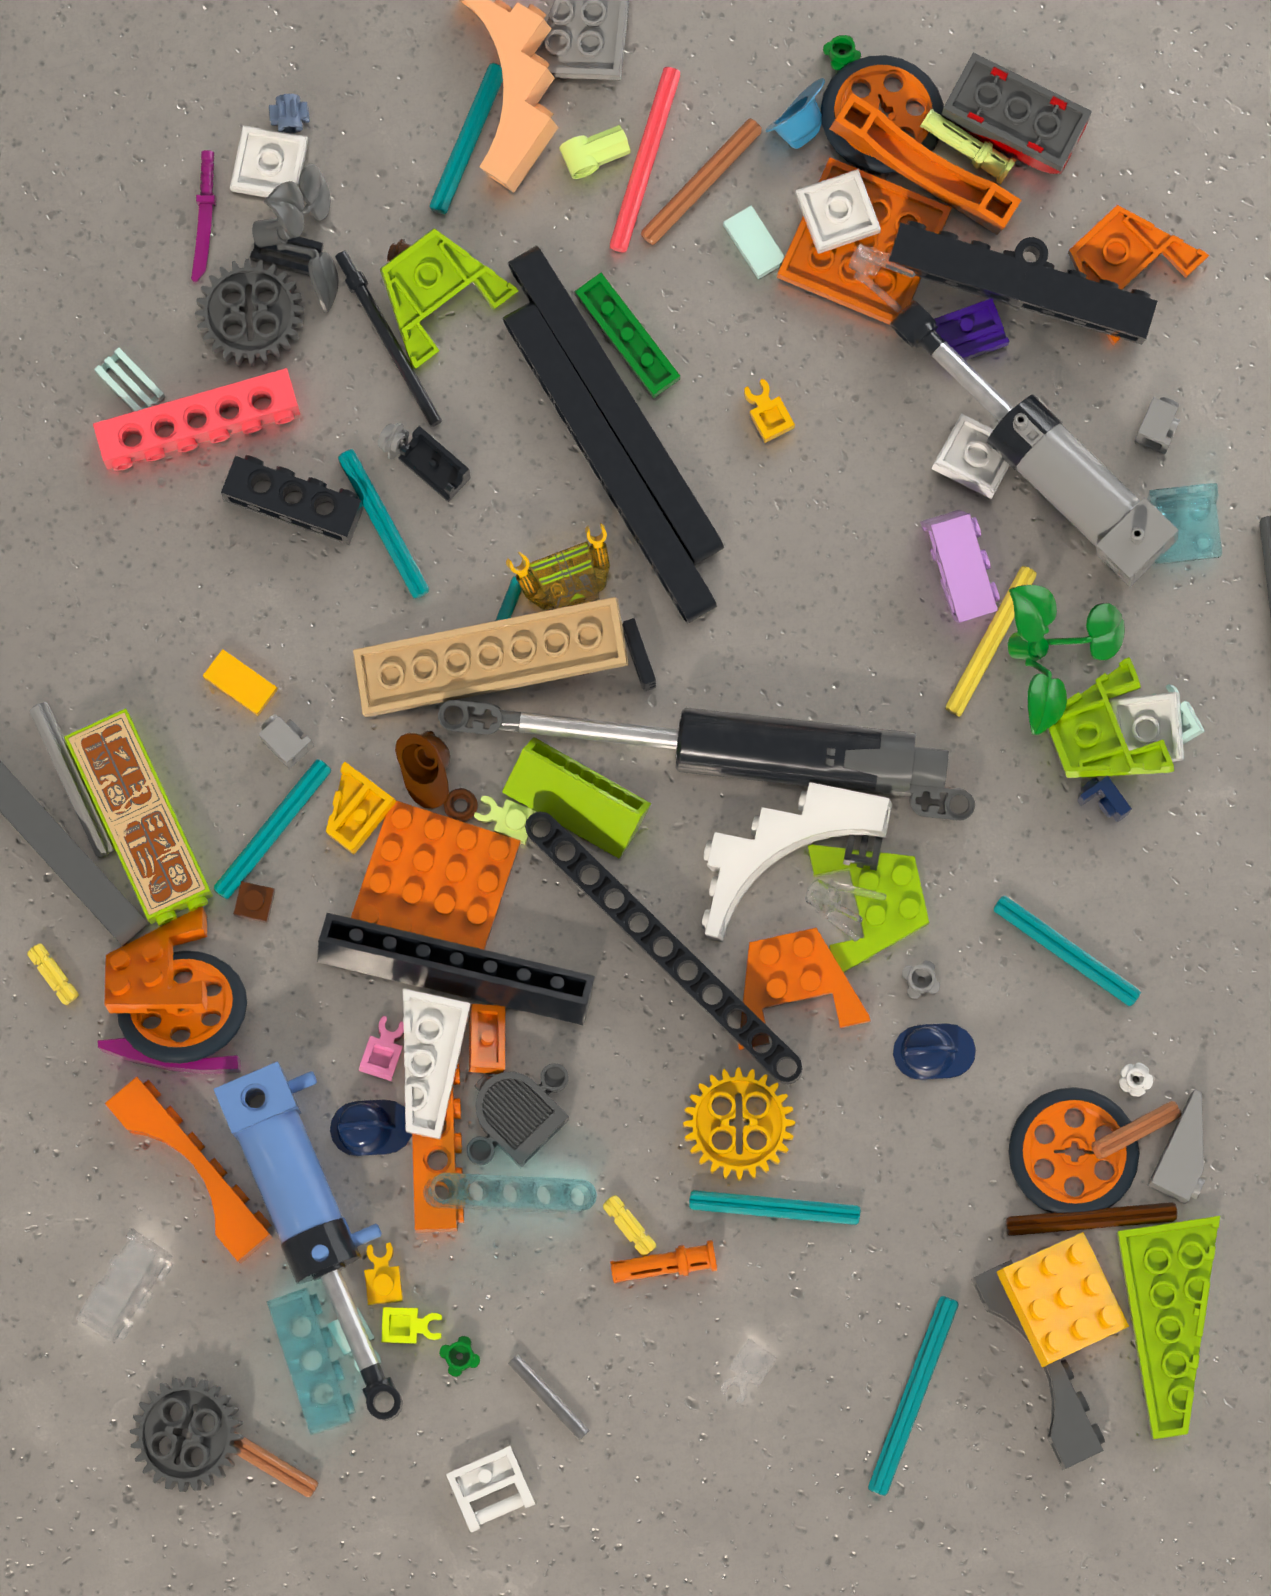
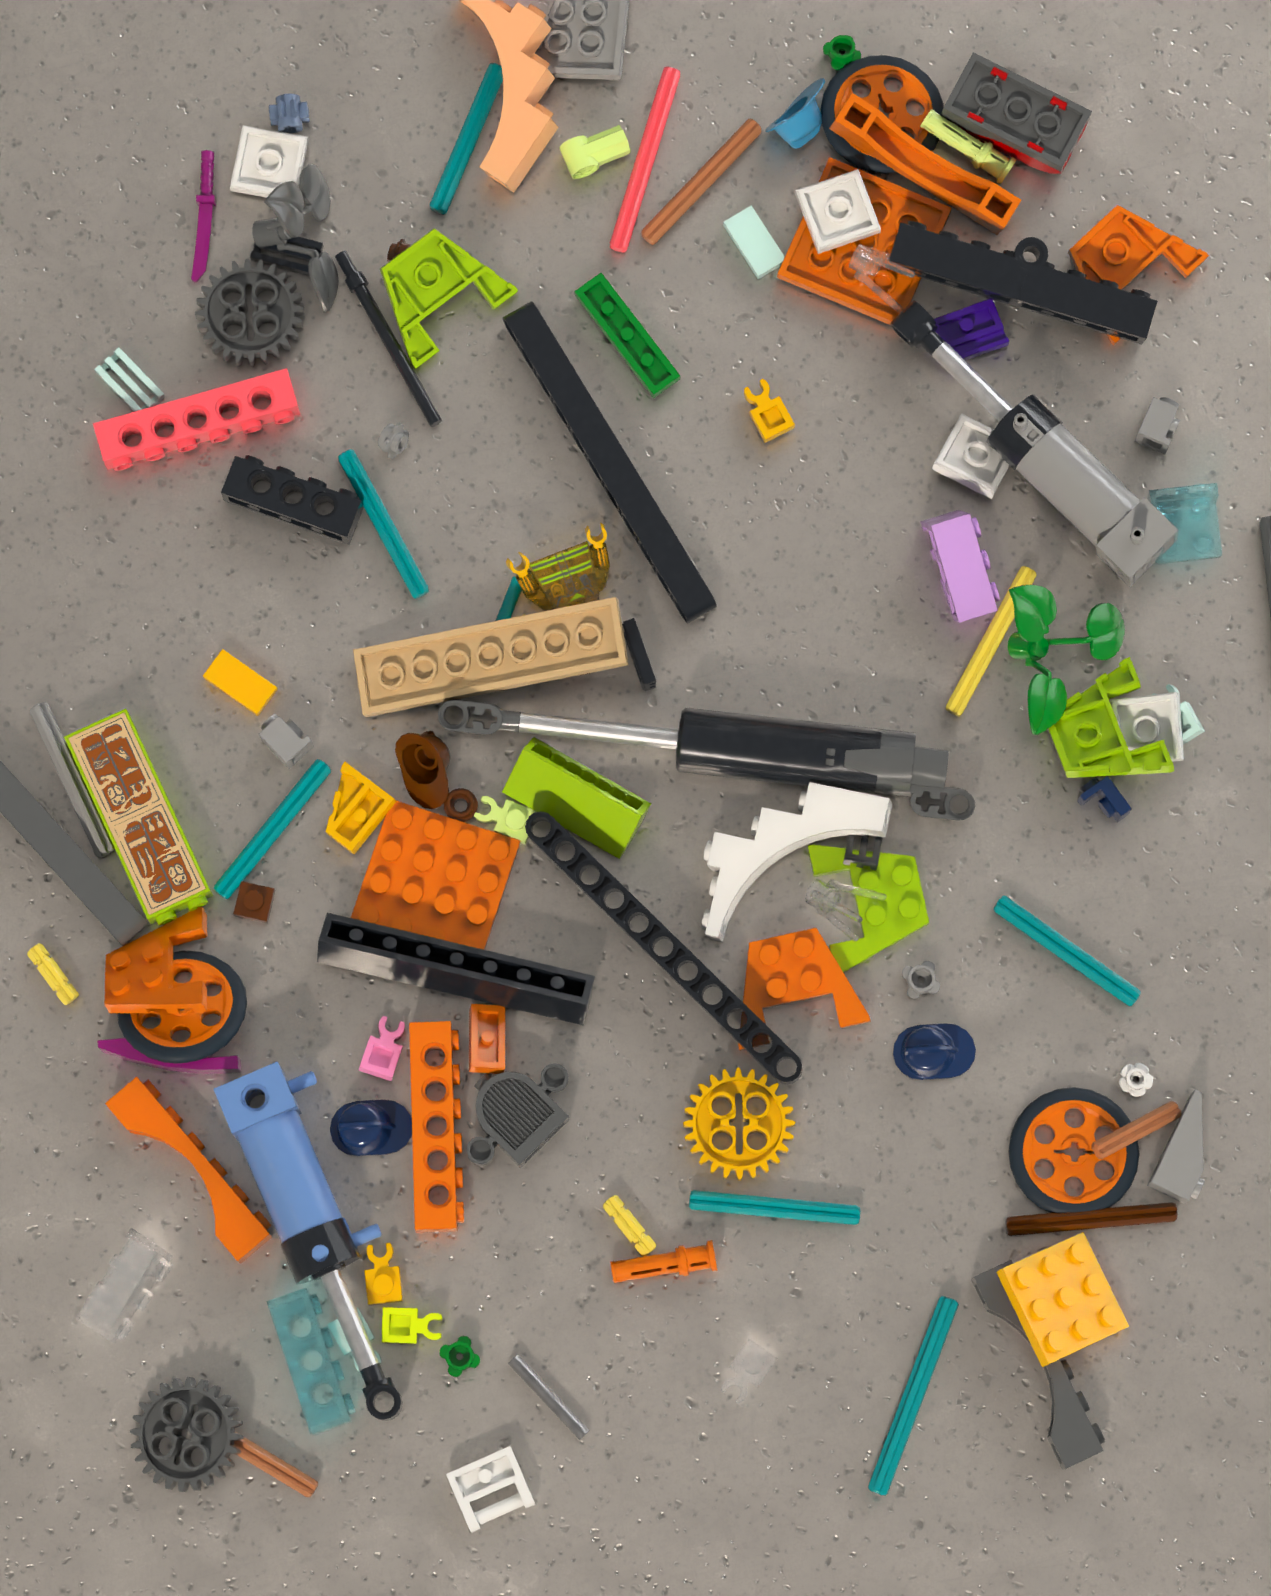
black hinge [398,426,471,502] -> none
white wing [403,989,471,1140] -> none
clear light blue beam [423,1173,597,1214] -> none
black beam [508,245,724,565] -> none
lime wing [1116,1216,1220,1440] -> none

